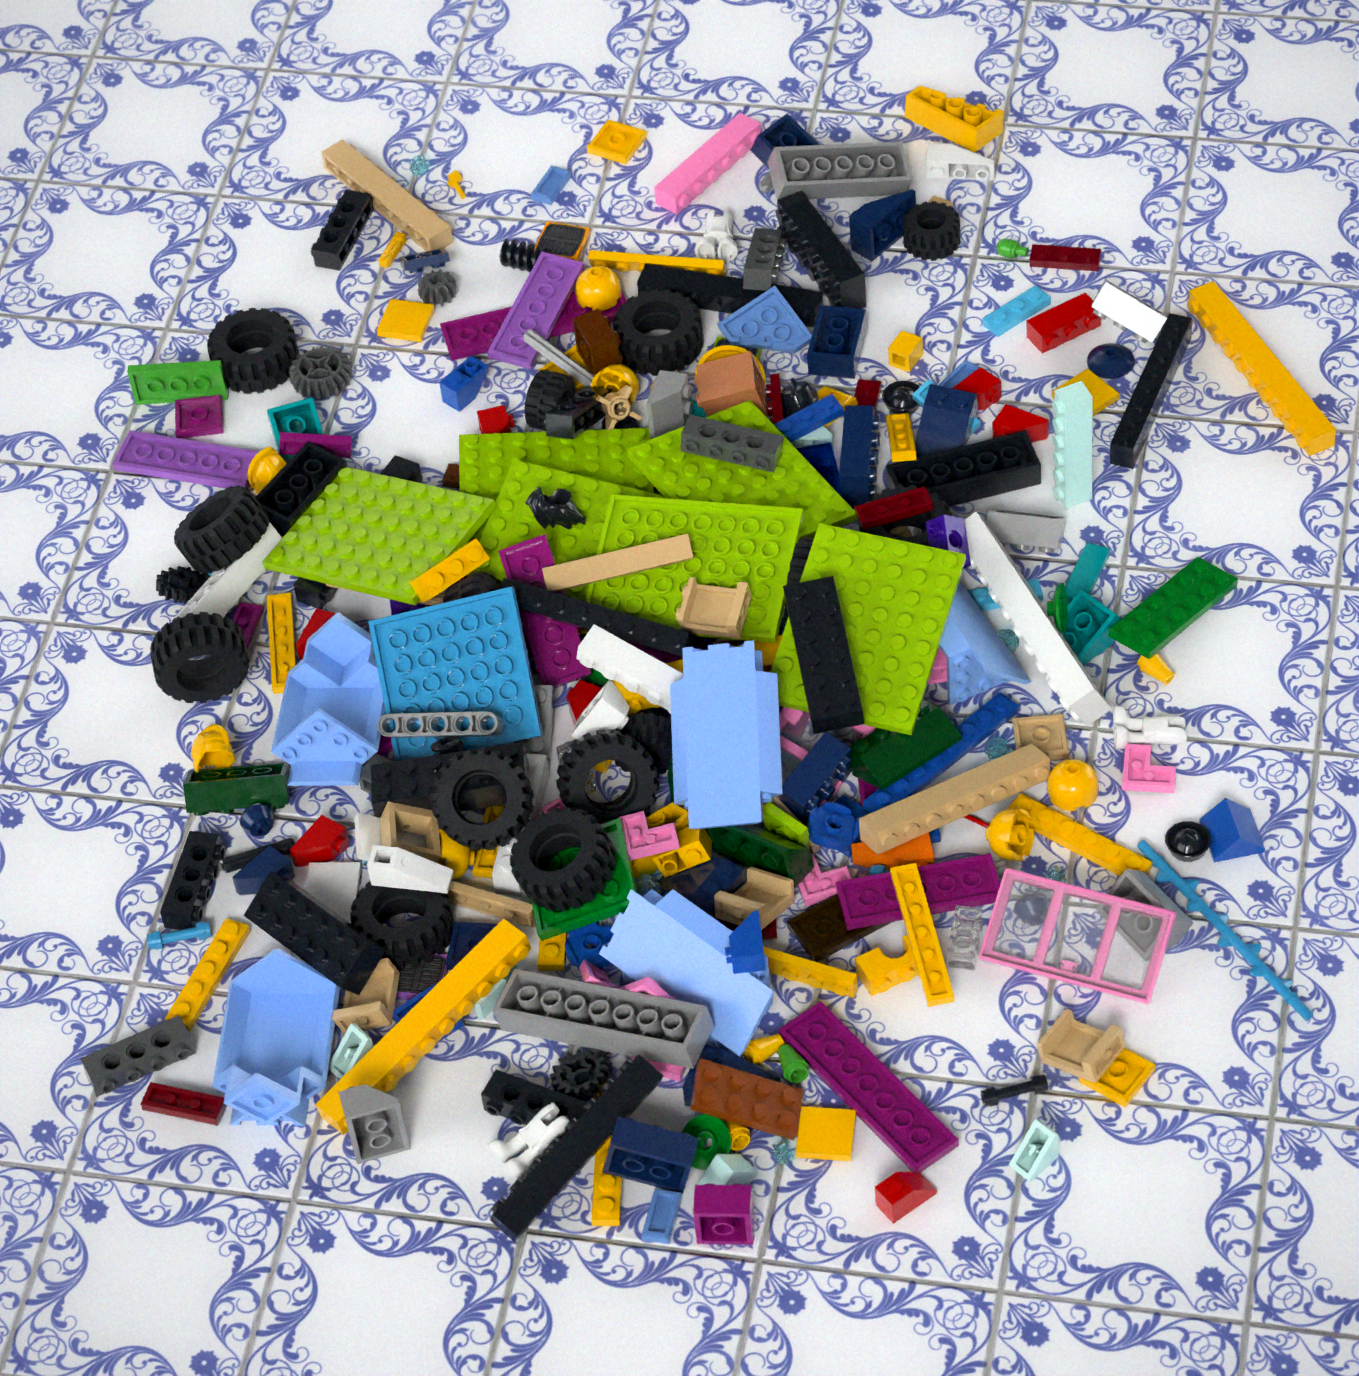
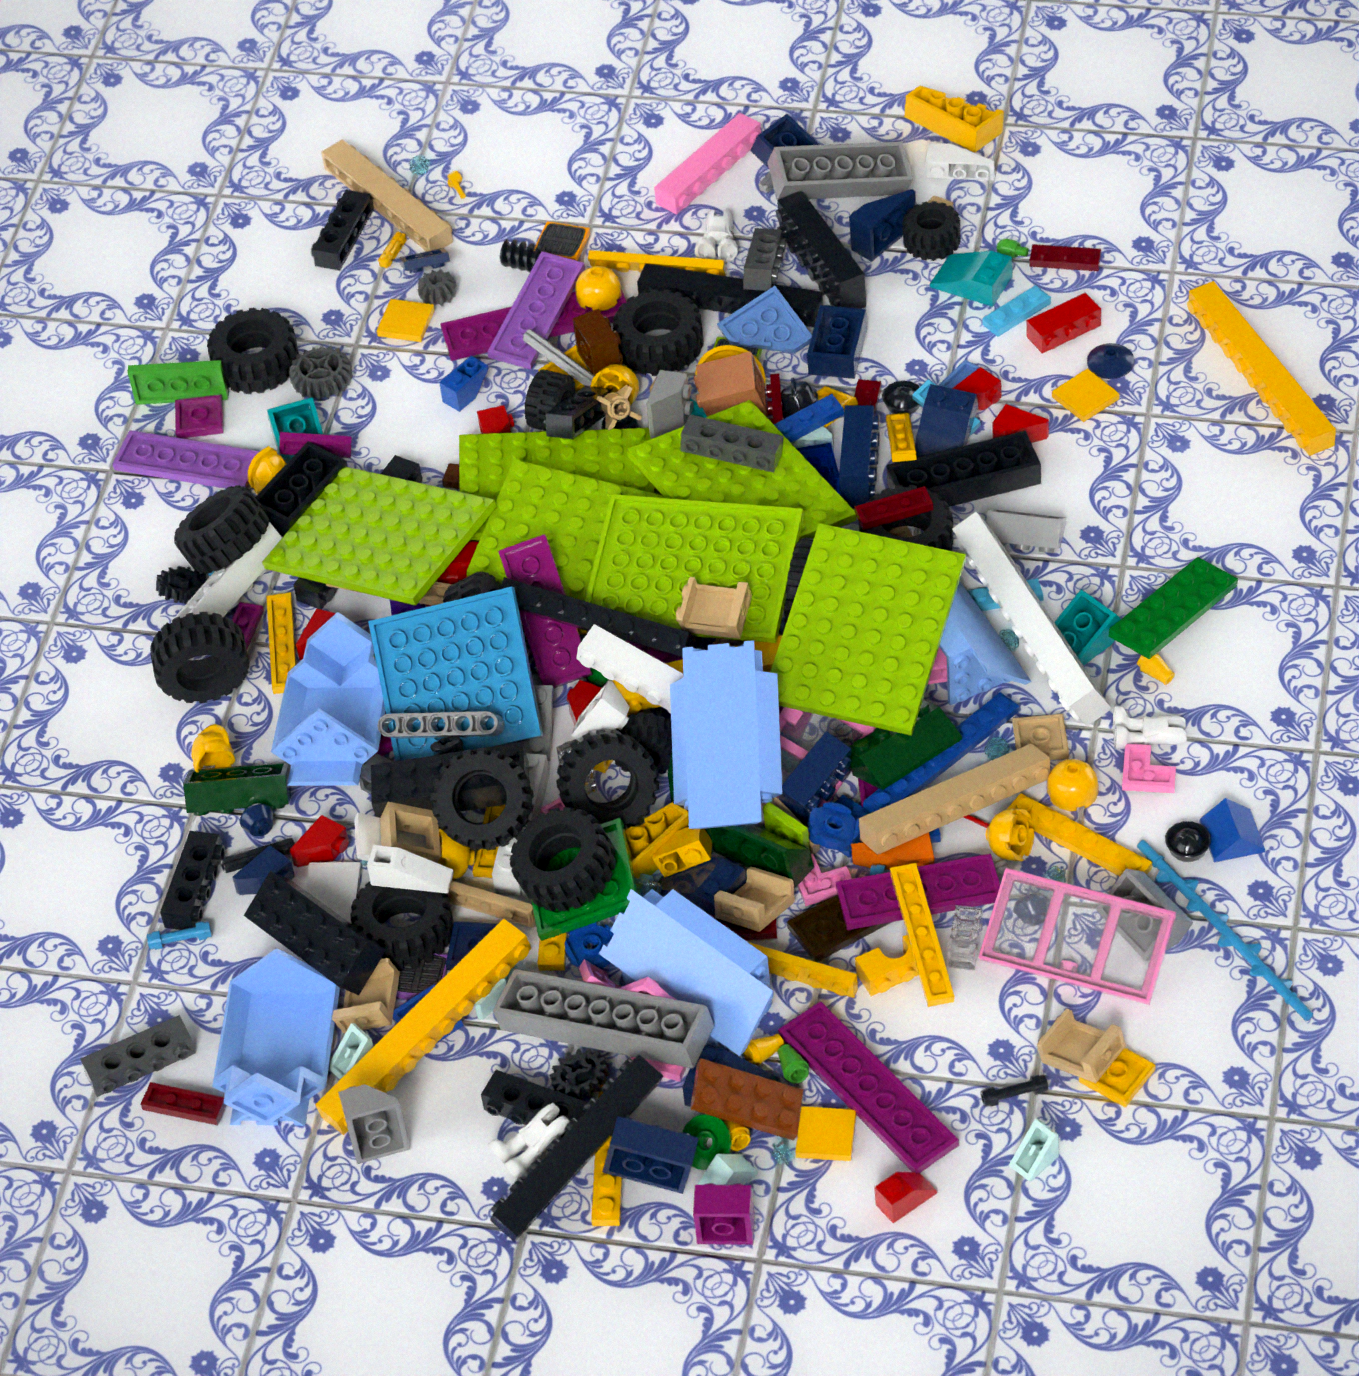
yellow plate [165,918,251,1032] -> none
yellow arch [409,538,490,603] -> none
black hair [525,487,586,530] -> none
medium blue tile [531,165,572,205] -> none
tan tile [542,534,694,592] -> none
yellow tile [587,120,647,164] -> none
bright pink plate [619,811,680,860] -> none
medium blue tile [642,1188,682,1245] -> none
blue slope [725,911,766,974] -> none
black brick [783,576,864,734] -> none
yellow brick [888,330,923,372] -> none
dark purple brick [926,514,971,569] -> none
green dish [1047,583,1067,634] -> none
light aqua brick [1052,381,1093,508] -> none
teal tile [1065,543,1110,603] -> none
slope [1091,279,1167,343] -> none
black brick [1110,313,1192,469] -> none
none -> teal slope [930,251,1012,307]

